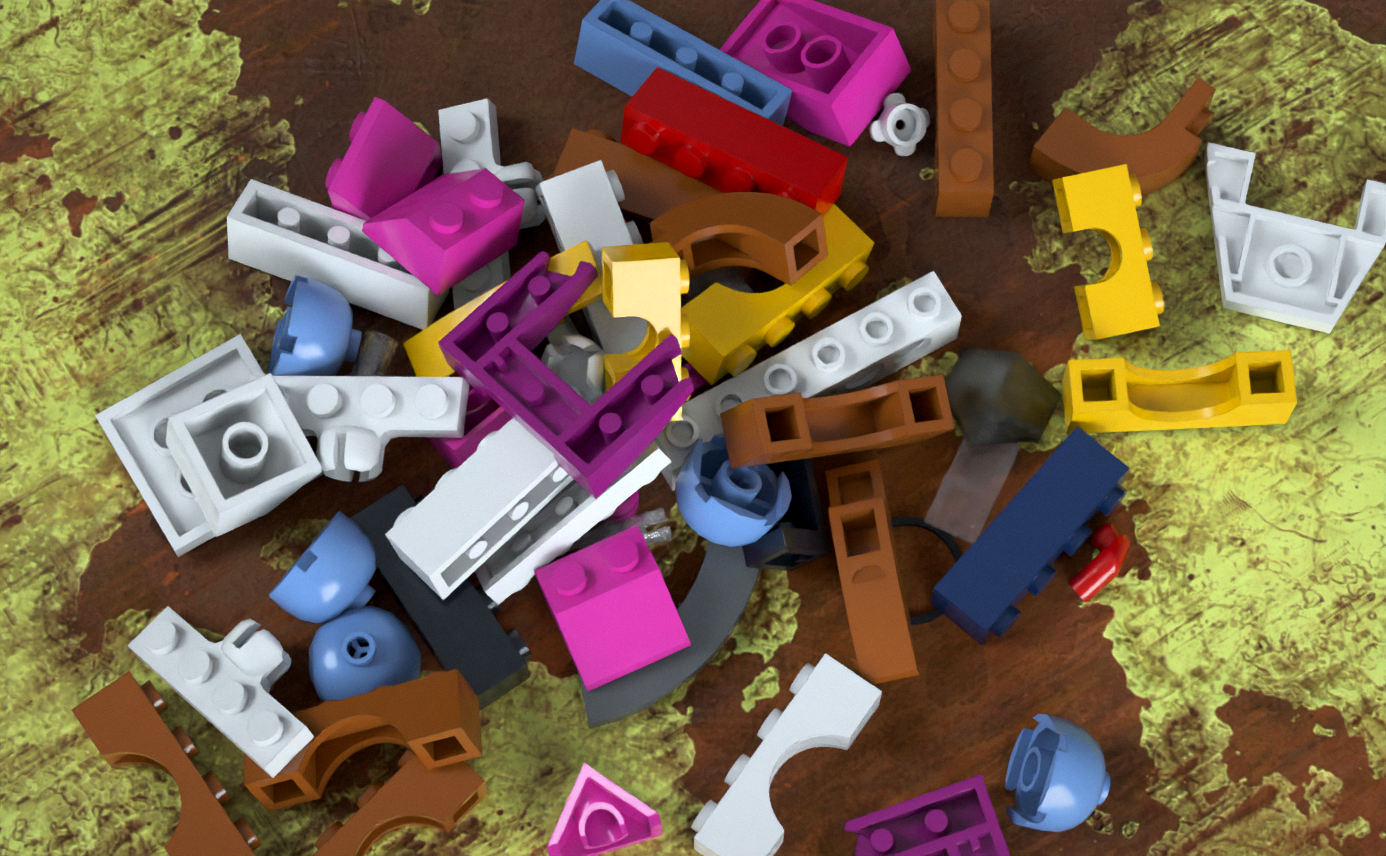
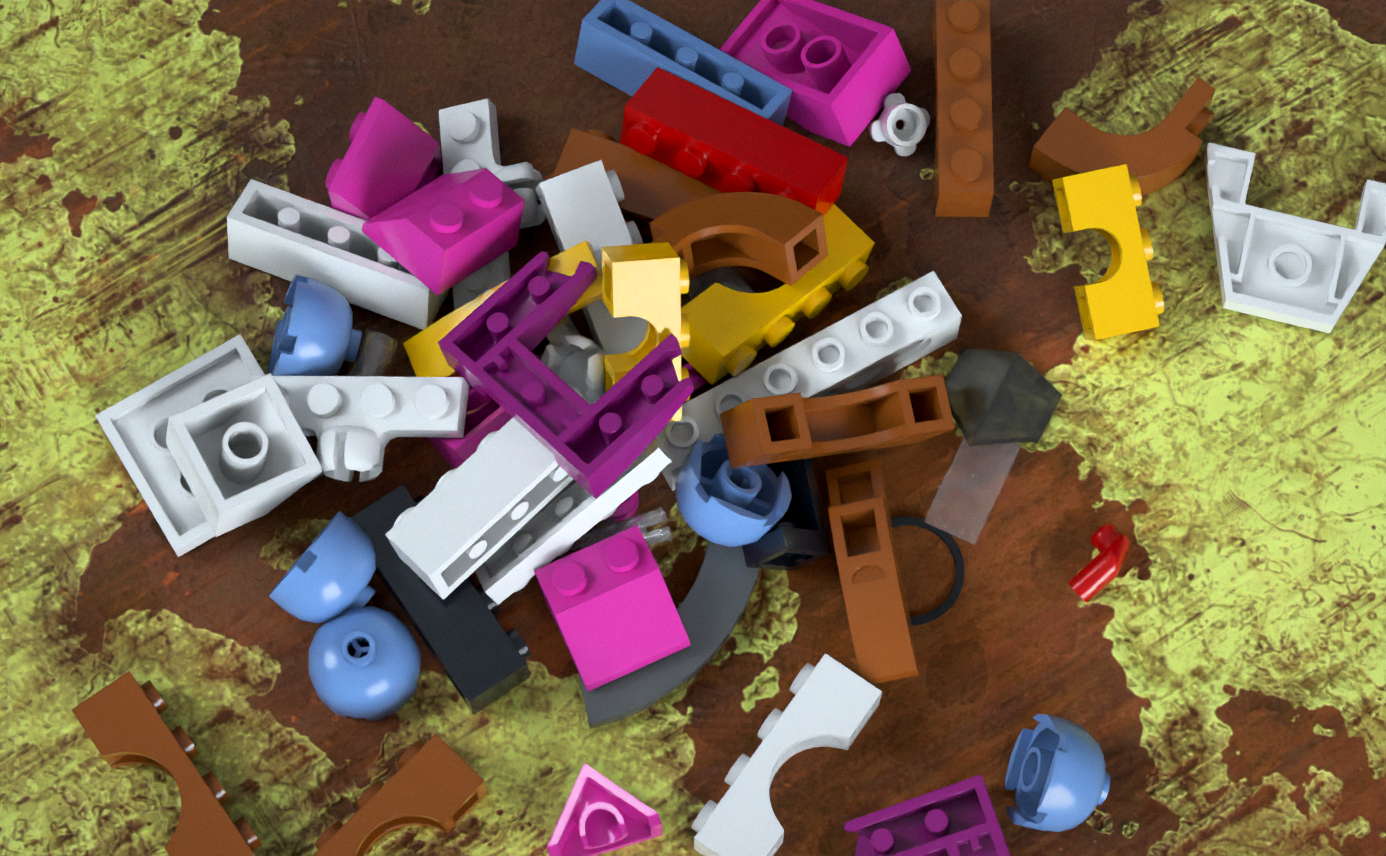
white plate [127,606,314,778] -> none
dark orange arch [244,669,482,812] -> none
dark blue brick [930,426,1129,646] -> none
yellow arch [1061,350,1297,434] -> none

